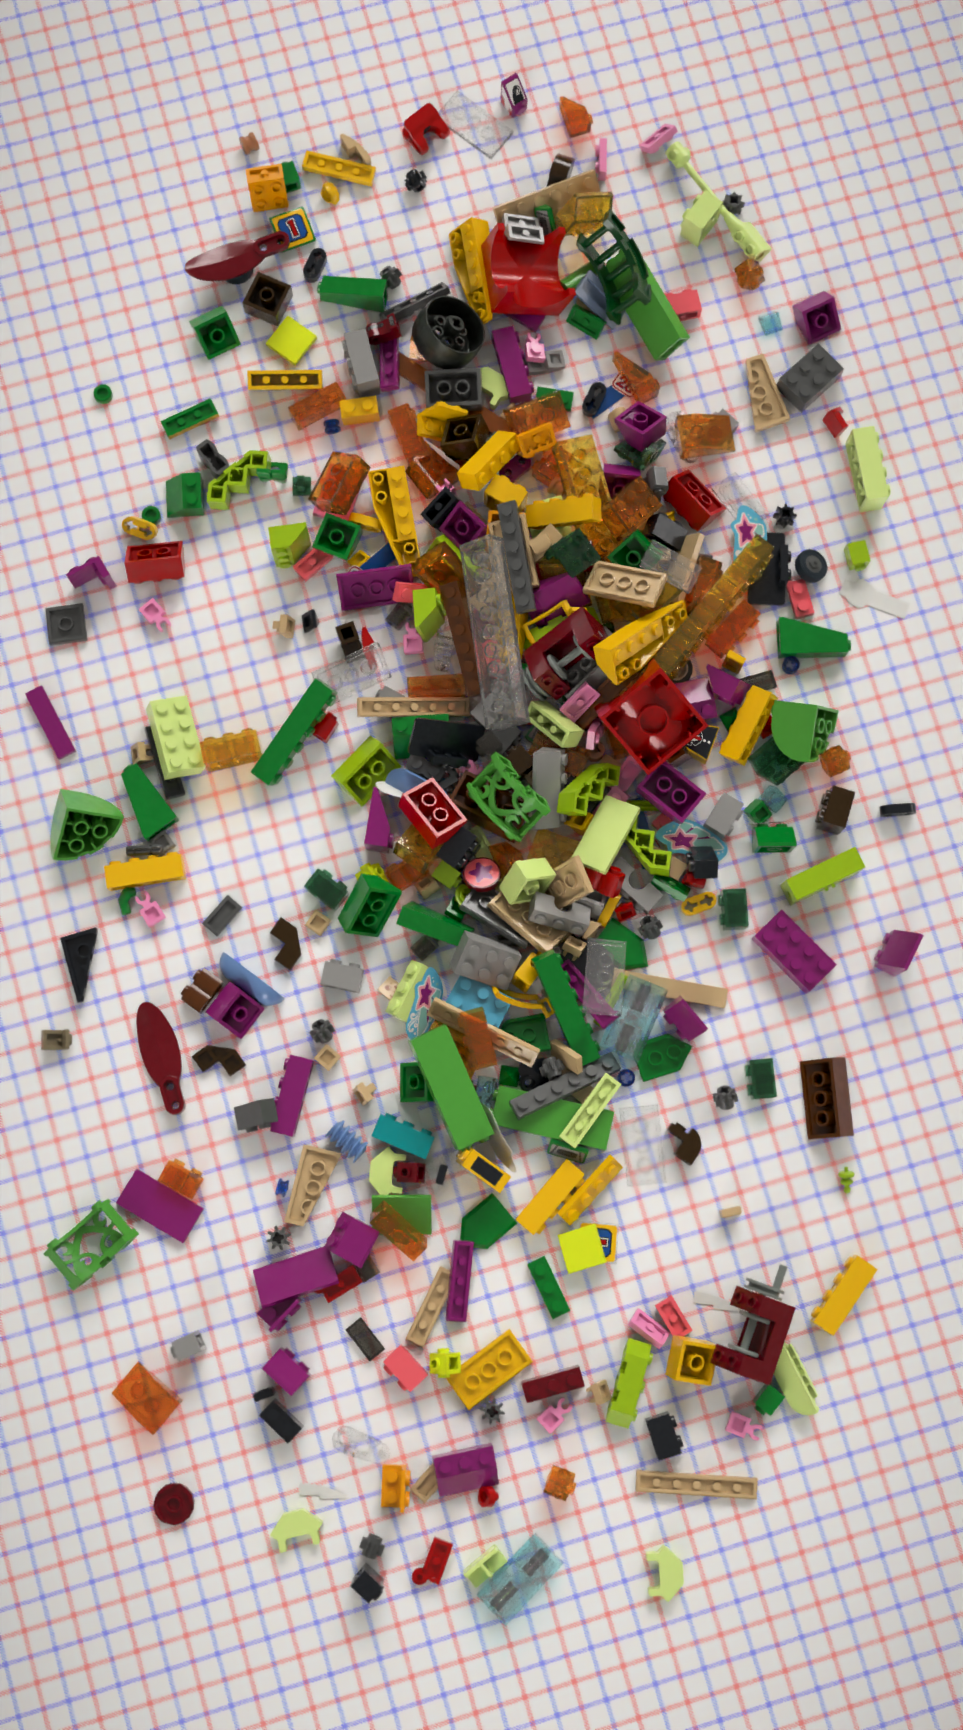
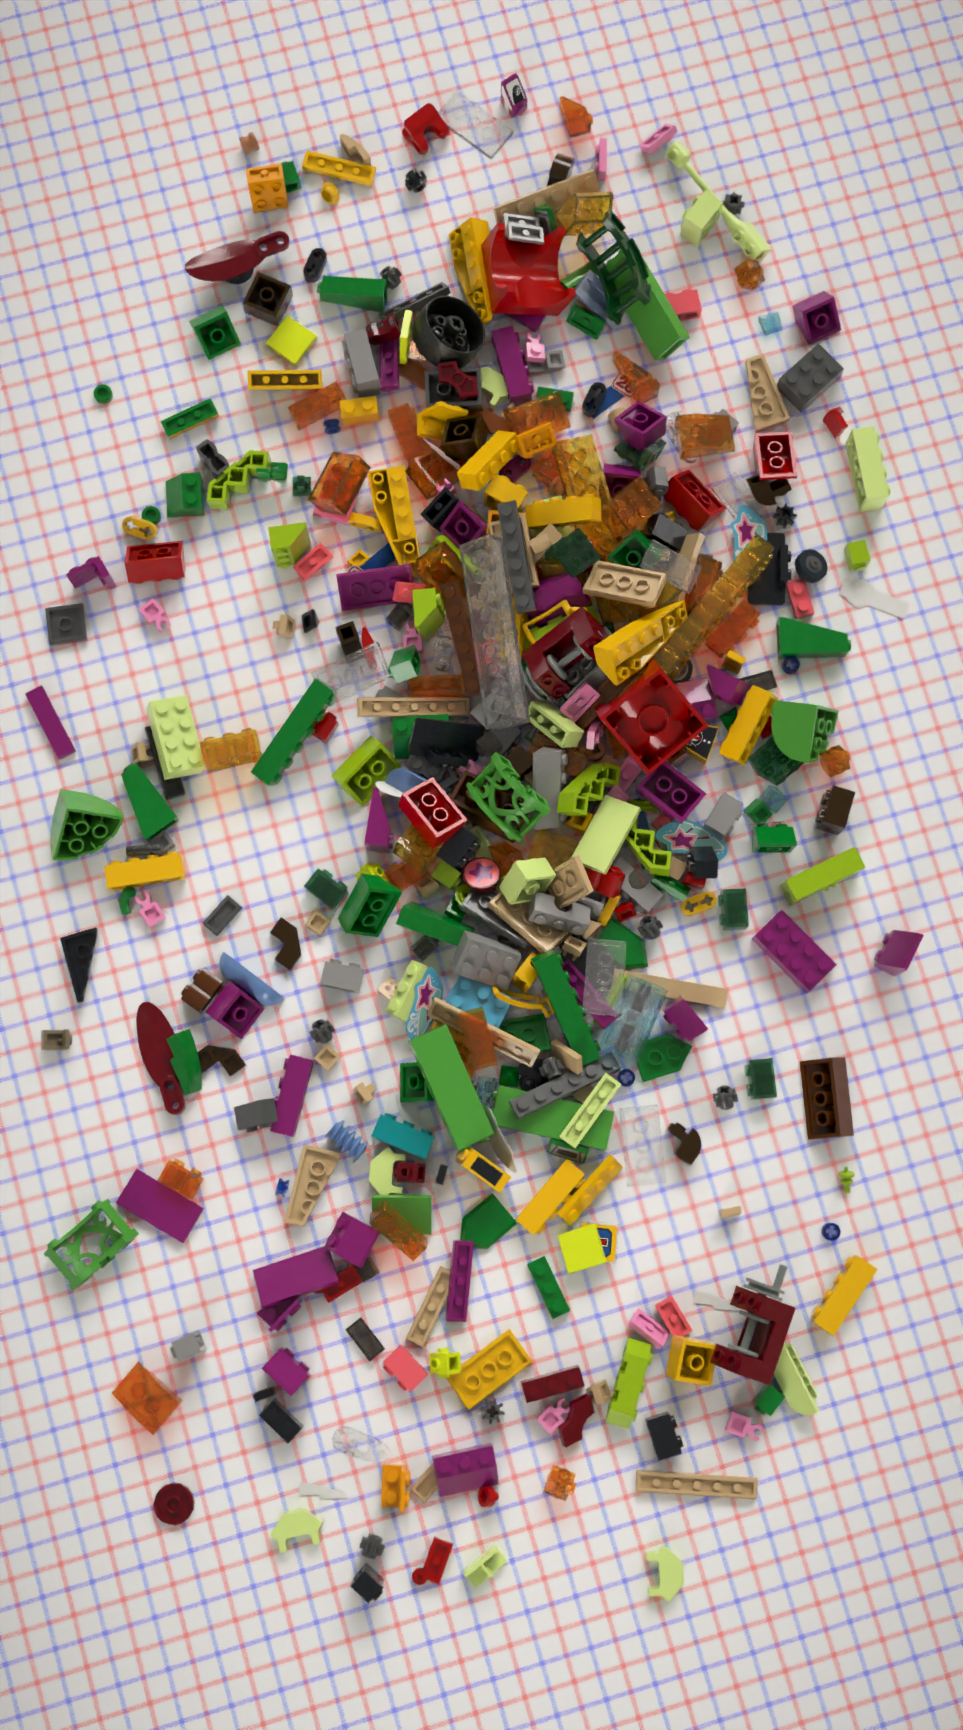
dark grey gear [266,1226,291,1250] -> none
slope [269,206,316,253] -> none
green slope [312,513,363,561] -> none
clear brick [477,1532,564,1626] -> none
black beam [879,803,916,817] -> none
none -> green slope [166,1029,202,1095]
none -> green brick [388,645,422,684]
none -> neon yellow tile [399,310,412,364]
none -> dark red tile [437,361,479,399]
none -> dark red tile [558,1393,595,1448]
none -> dark brown brick [746,474,792,506]
none -> red slope [753,432,798,480]
none -> clear blue bush [821,1223,841,1241]

